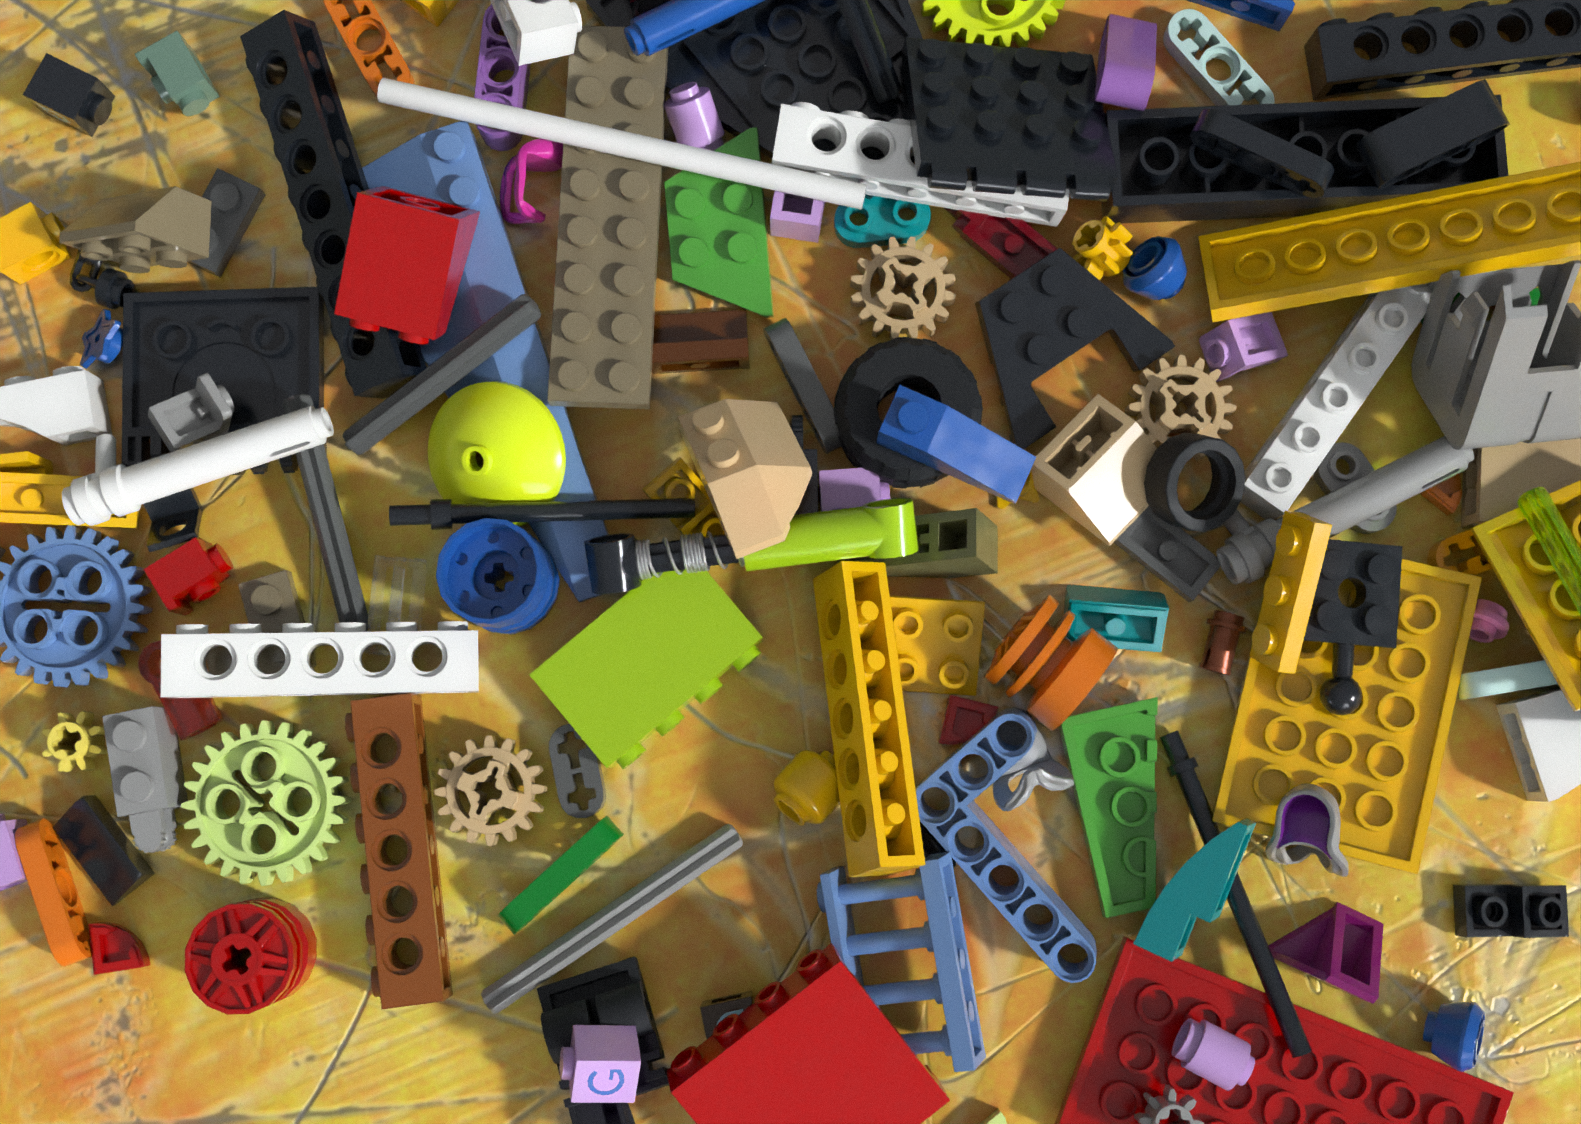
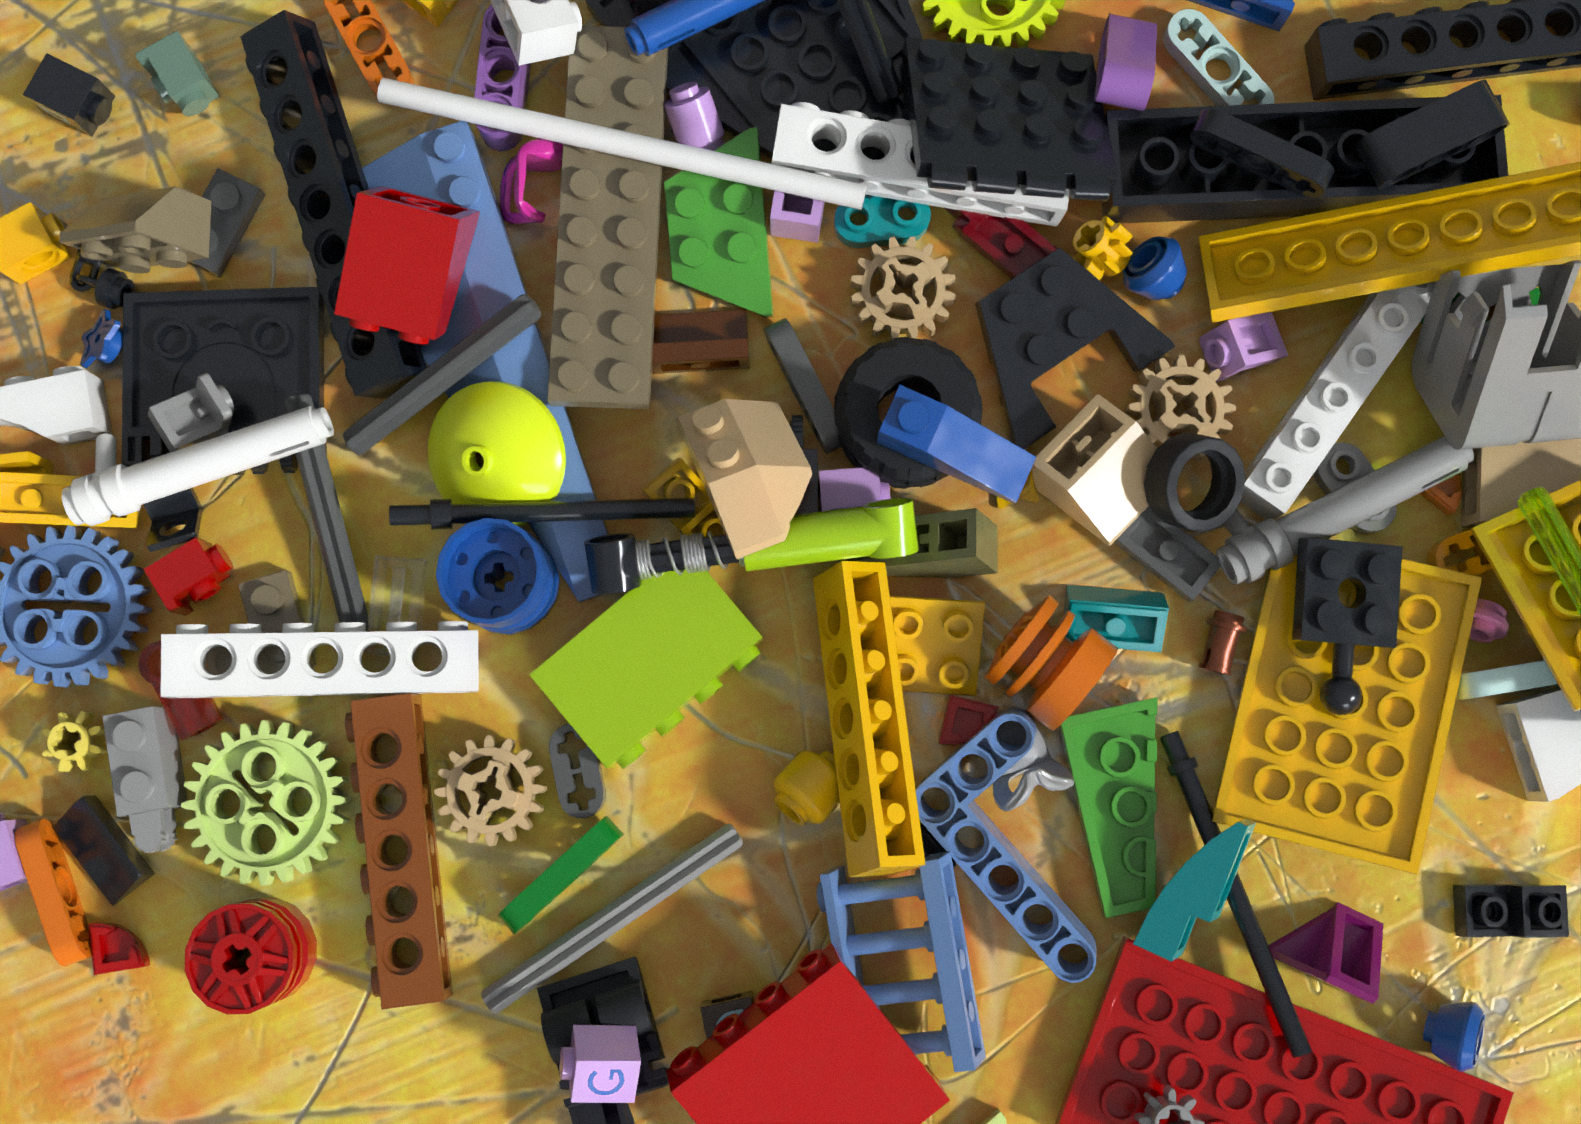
lavender brick [1171,1018,1255,1091] -> none
yellow plate [1250,510,1332,674] -> none
piece [1265,783,1349,877] -> none

